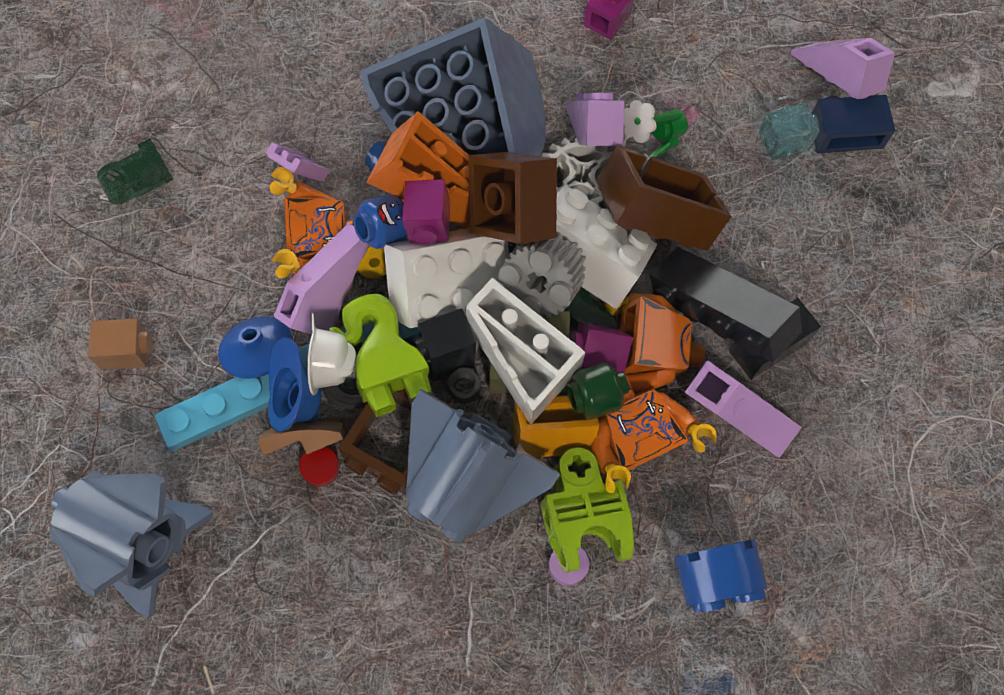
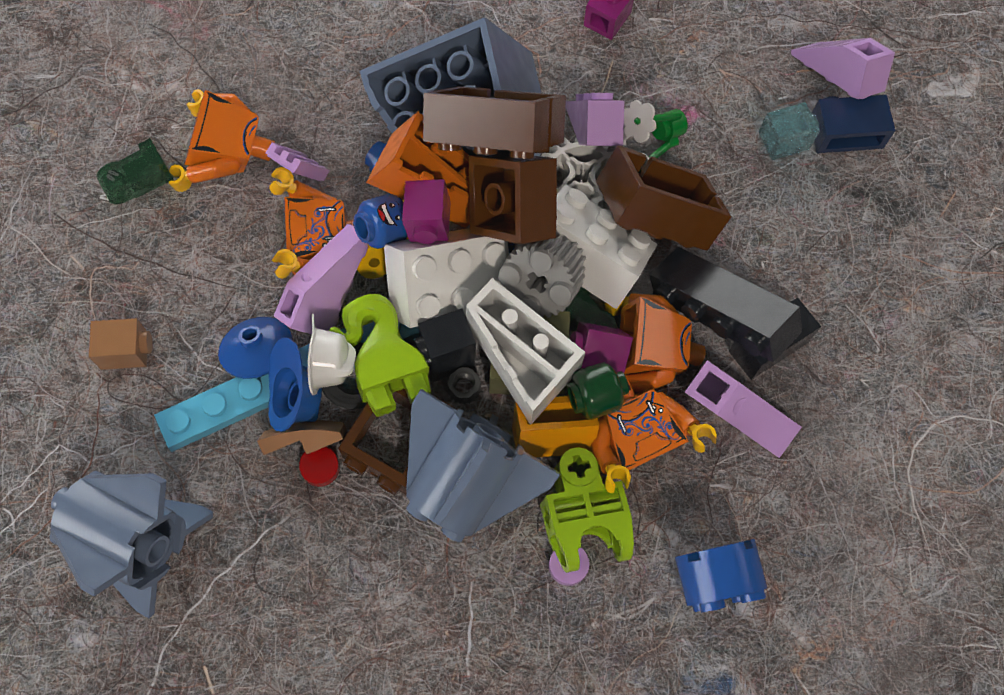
none -> orange torso [169,89,275,192]
none -> reddish brown piece [423,86,566,159]

